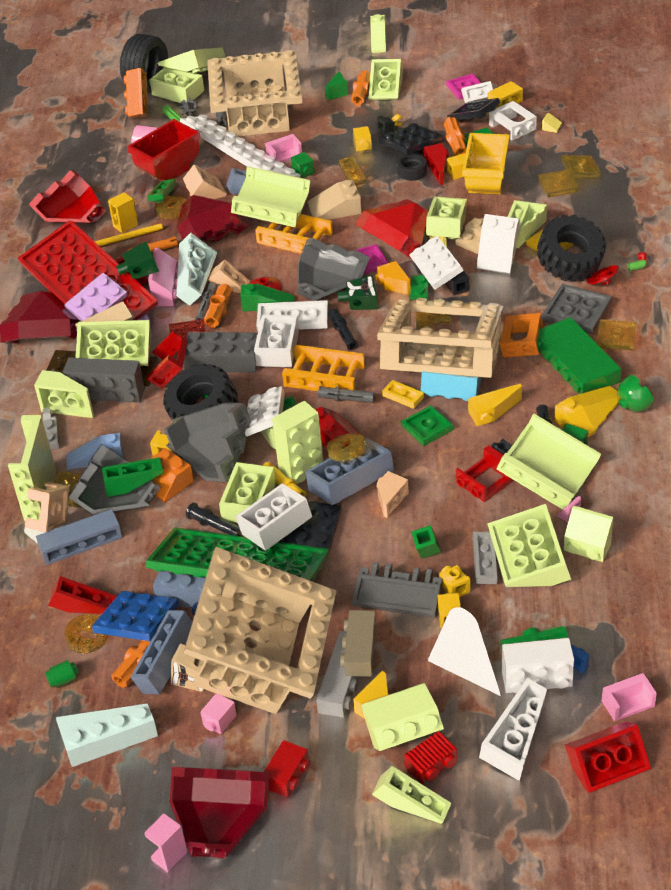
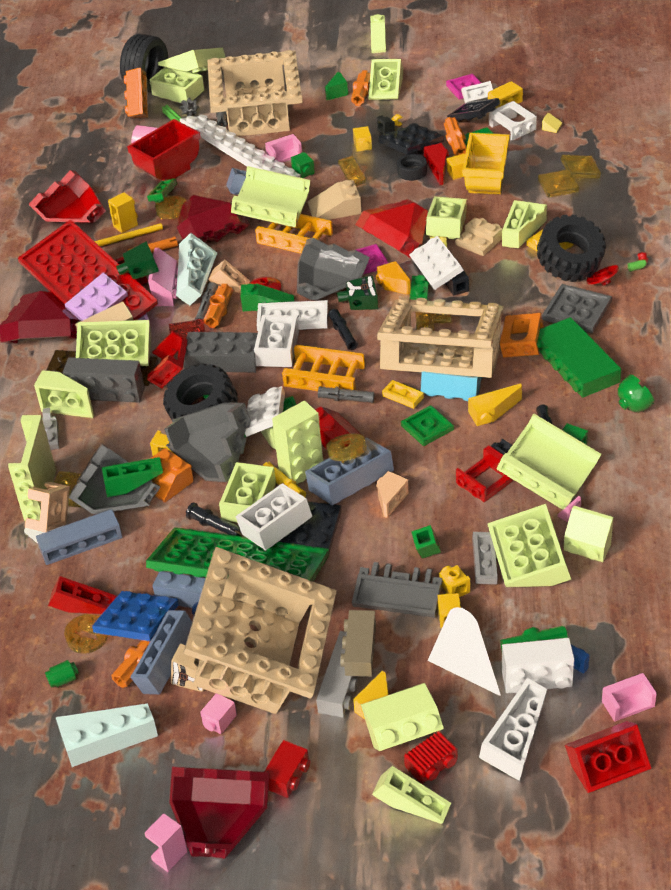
light blue slope [66,433,124,470] -> none
light nougat slope [183,165,227,199] -> none
white slope [477,214,521,274] -> none
yellow wedge [555,386,620,437] -> none
clear yellow plate [597,319,636,350] -> none

